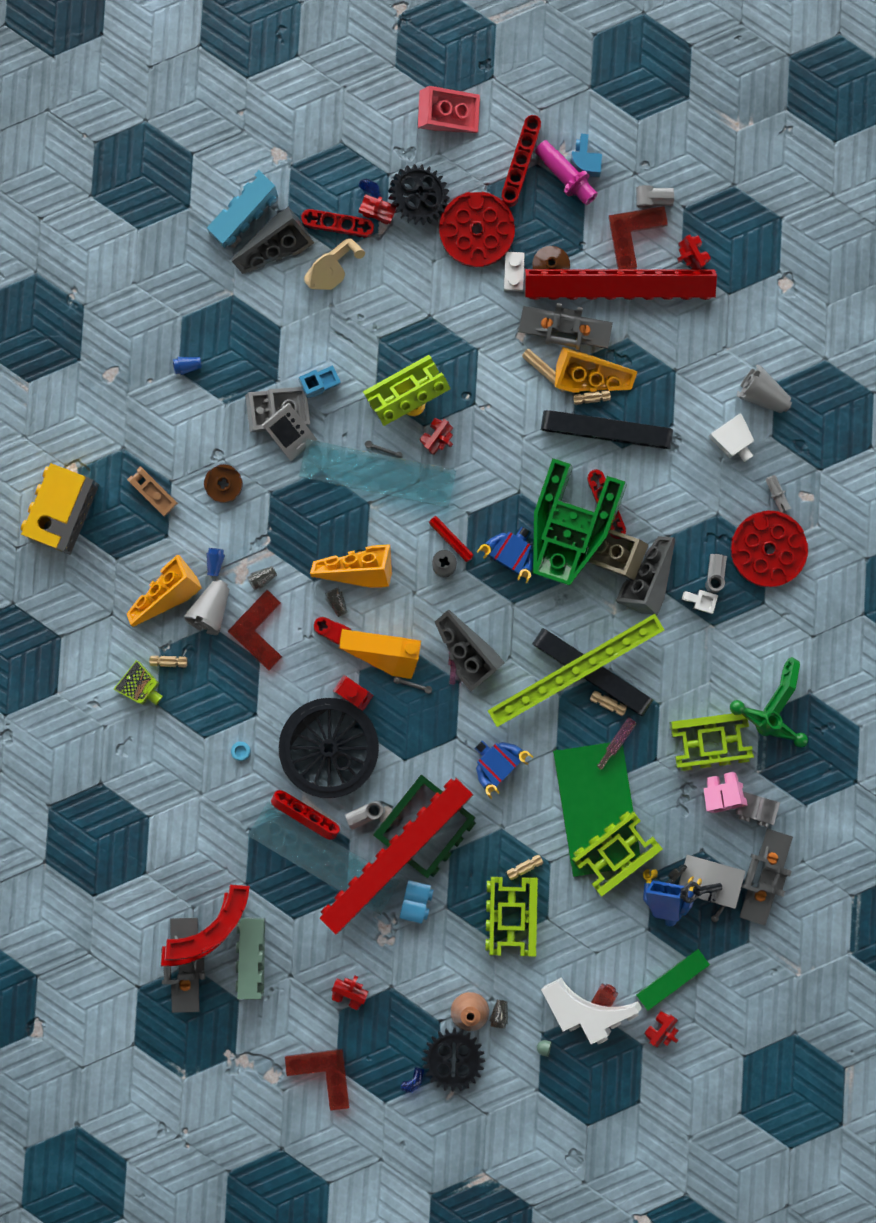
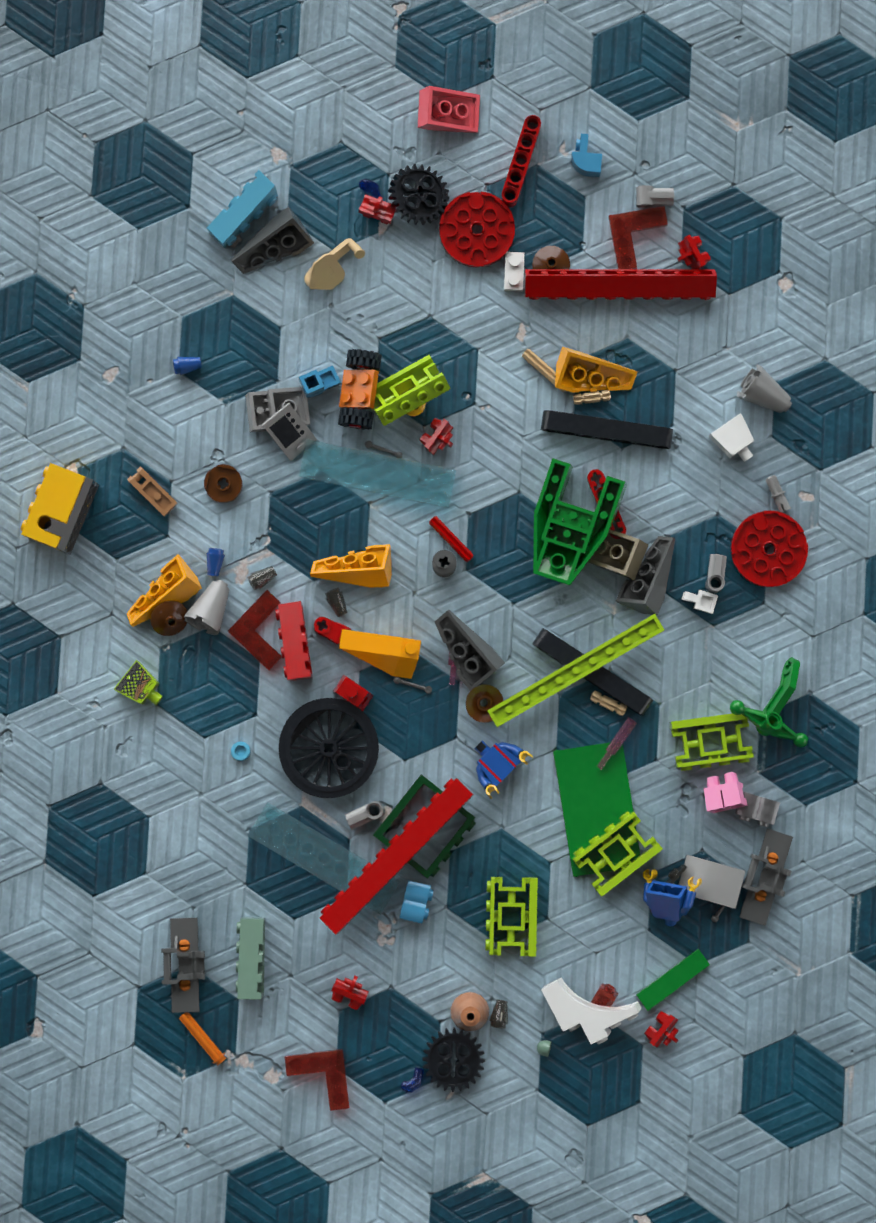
tan axle [149,656,187,667] -> none
red fence [161,885,250,967] -> none
red beam [271,790,340,840] -> none
red beam [301,209,374,238] -> none
torso [477,527,534,583] -> none
tan axle [507,855,543,880] -> none
dark grey piece [518,303,613,350] -> none
dark pink gear [535,140,598,205] -> none
black piece [680,881,722,903] -> none
none -> reddish brown dish [150,600,187,636]
none -> orange axle [179,1012,226,1066]
none -> red wedge [275,601,313,681]
none -> plate [338,349,382,430]
none -> reddish brown dish [465,684,504,723]

